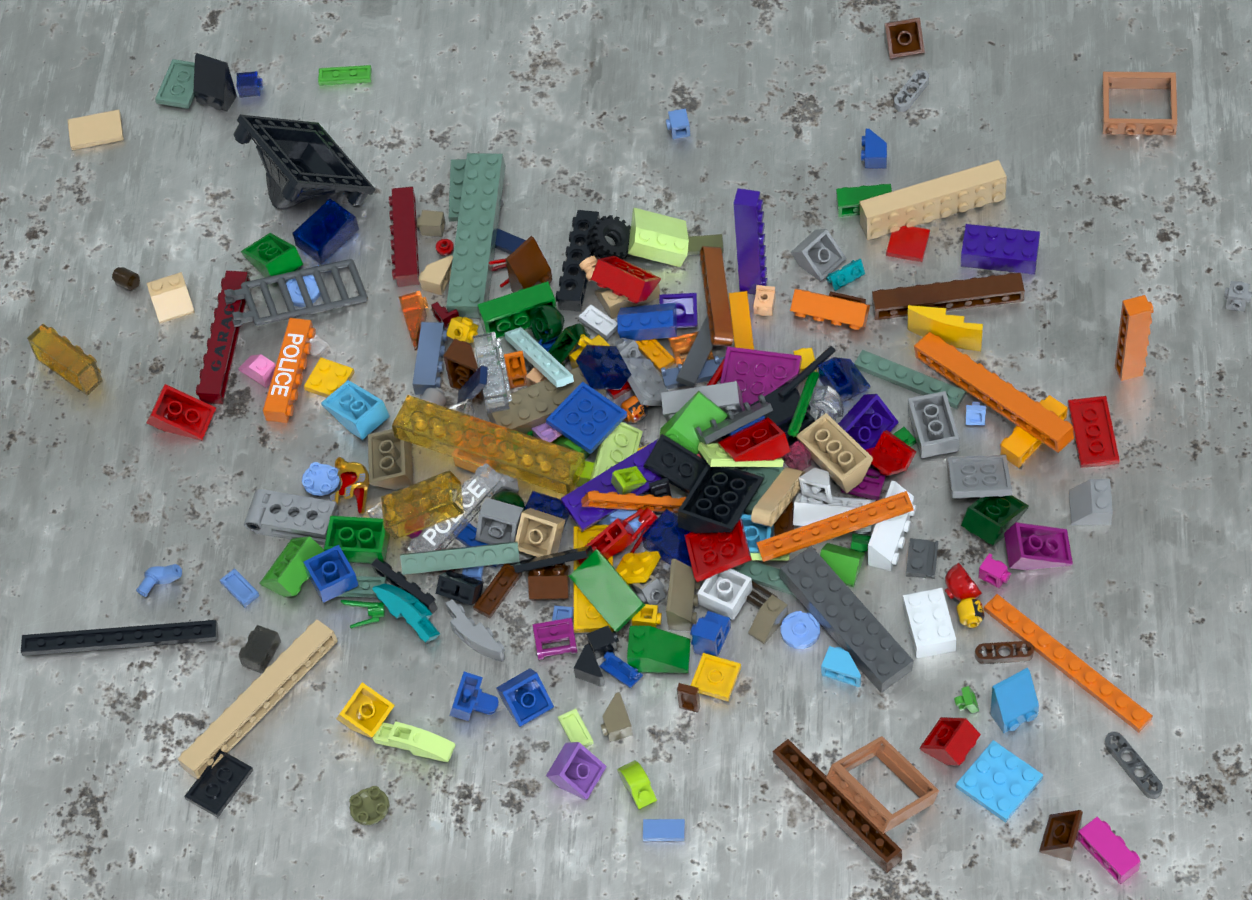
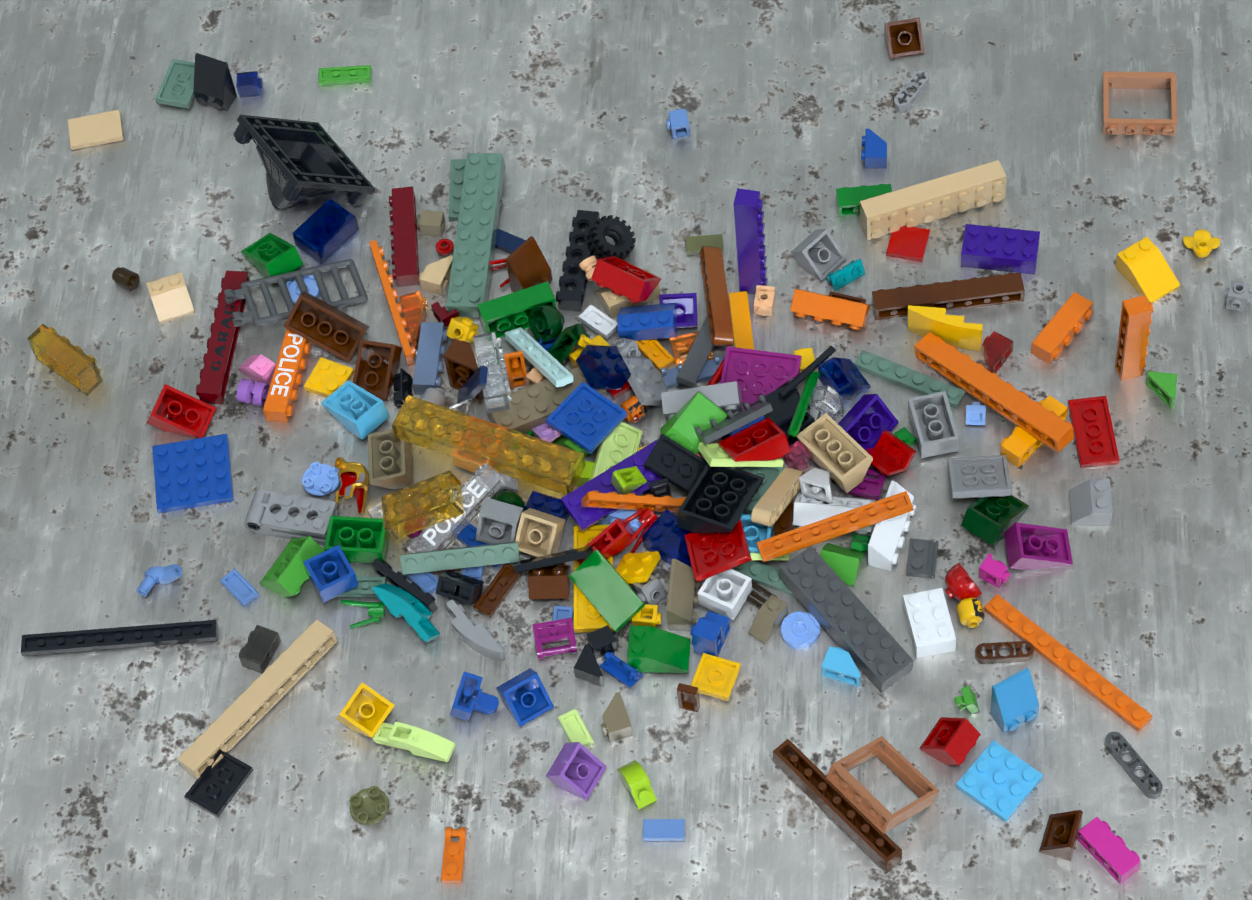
yellowish green slope [628,208,689,267] -> none
none -> blue plate [152,434,234,514]
none -> medium lavender wheel [237,378,270,407]
none -> reddish brown slope [283,291,370,362]
none -> reddish brown slope [353,340,402,400]
none -> orange plate [369,240,417,366]
none -> black hinge [393,368,413,409]
none -> medium blue tile [401,570,438,594]
none -> orange plate [441,827,467,884]
none -> clear red slope [982,331,1014,374]
none -> orange brick [1031,292,1094,364]
none -> yellow slope [1115,237,1180,303]
none -> bright green slope [1145,371,1177,409]
none -> yellow plate [1183,229,1221,258]

